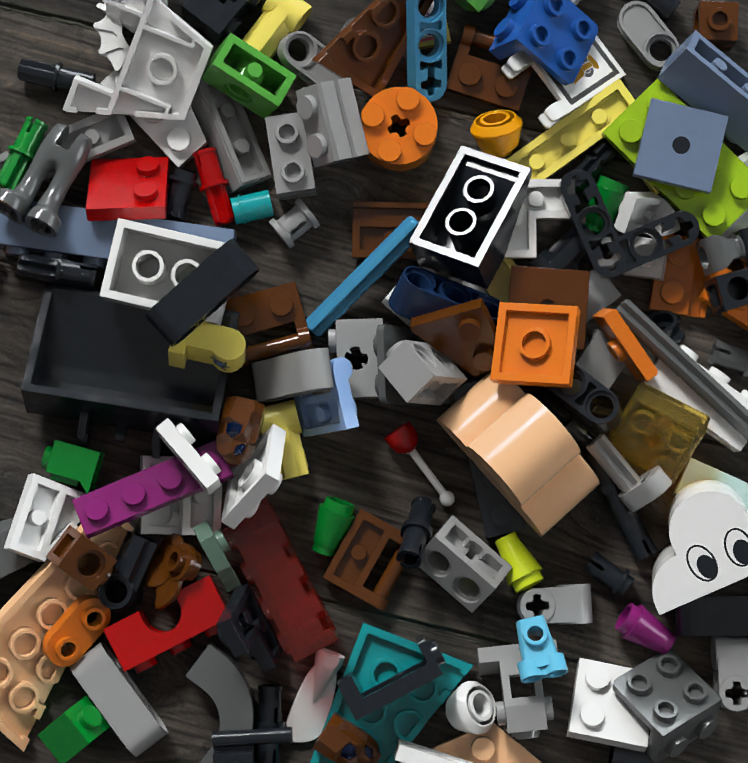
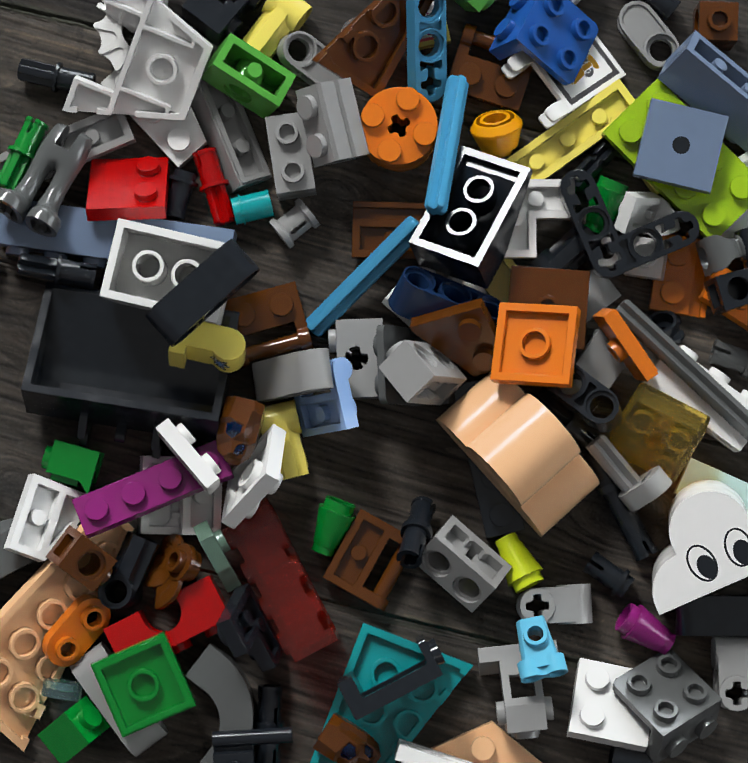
white piece [285,647,345,742] -> none
hinge [384,421,455,506] -> none
white cone [446,681,496,735] -> none
none -> clear light blue tile [41,678,82,701]
none -> green plate [91,631,196,738]
none -> dark azure axle [424,75,469,215]

